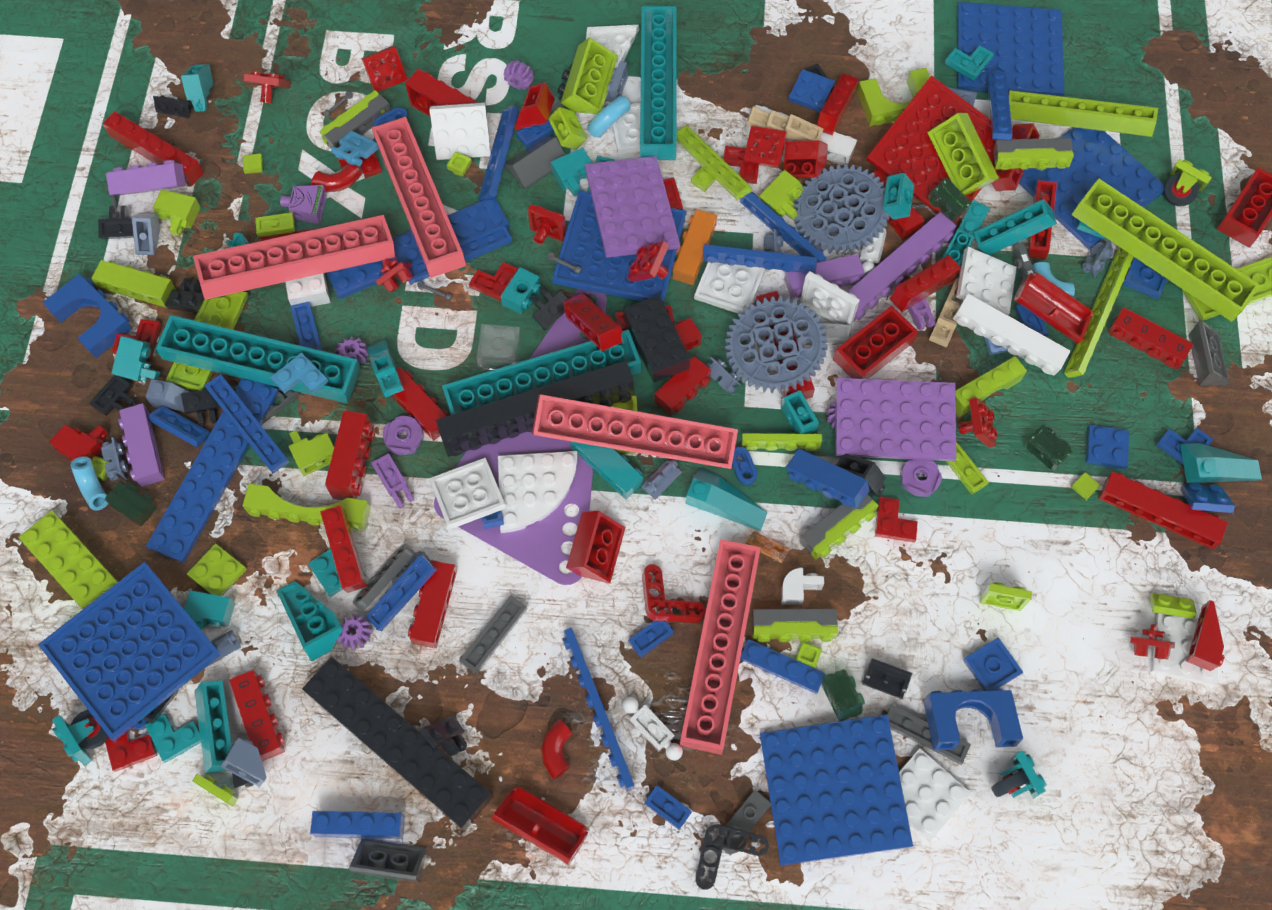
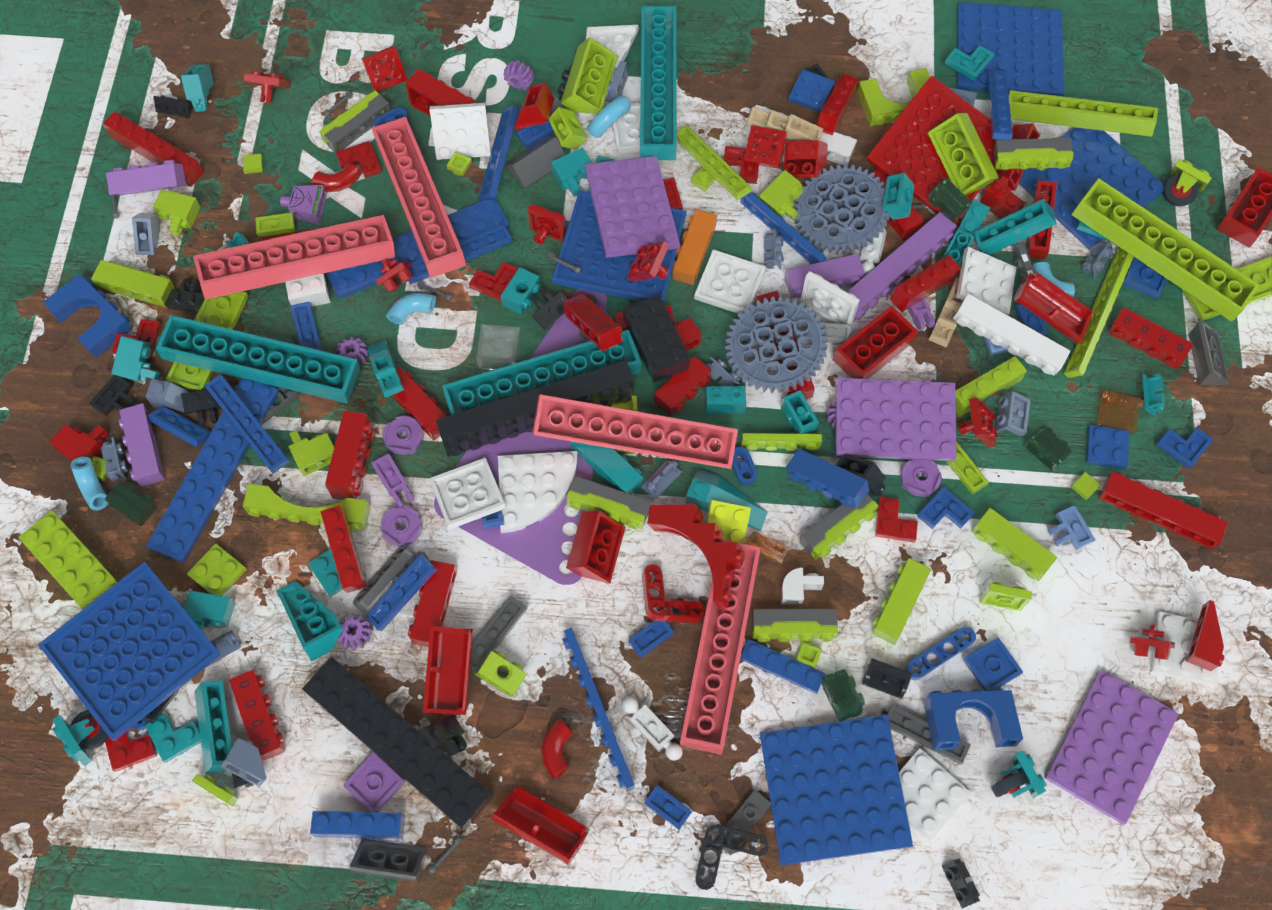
black hinge [98,205,134,240] -> none
dark azure plate [270,353,328,394] -> none
dark azure plate [331,131,379,166] -> none
blue plate [703,244,817,274] -> none
lime plate [1149,593,1197,619] -> none
teal wedge [1180,443,1262,483] -> none
blue plate [1181,483,1235,513] -> none
none -> medium lavender plate [343,752,405,812]
none -> medium lavender plate [381,506,422,547]
none -> medium azure cylinder [386,292,436,325]
none -> red container [423,626,473,715]
none -> dark grey hinge [428,836,463,874]
none -> lime brick [474,650,527,697]
none -> piece [567,476,651,530]
none -> red arch [647,504,745,609]
none -> teal brick [705,386,746,414]
none -> neon yellow plate [706,500,751,544]
none -> lime brick [871,558,931,645]
none -> blue beam [905,627,976,680]
none -> blue plate [917,487,975,529]
none -> black hinge [942,858,980,909]
none -> lime brick [972,508,1058,581]
none -> red hinge [980,176,1025,219]
none -> sand blue bracket [995,391,1031,436]
none -> medium lavender plate [1044,669,1179,825]
none -> medium blue hinge [1048,505,1096,550]
none -> clear orange hinge [1096,390,1144,434]
none -> teal hinge [1141,374,1165,416]

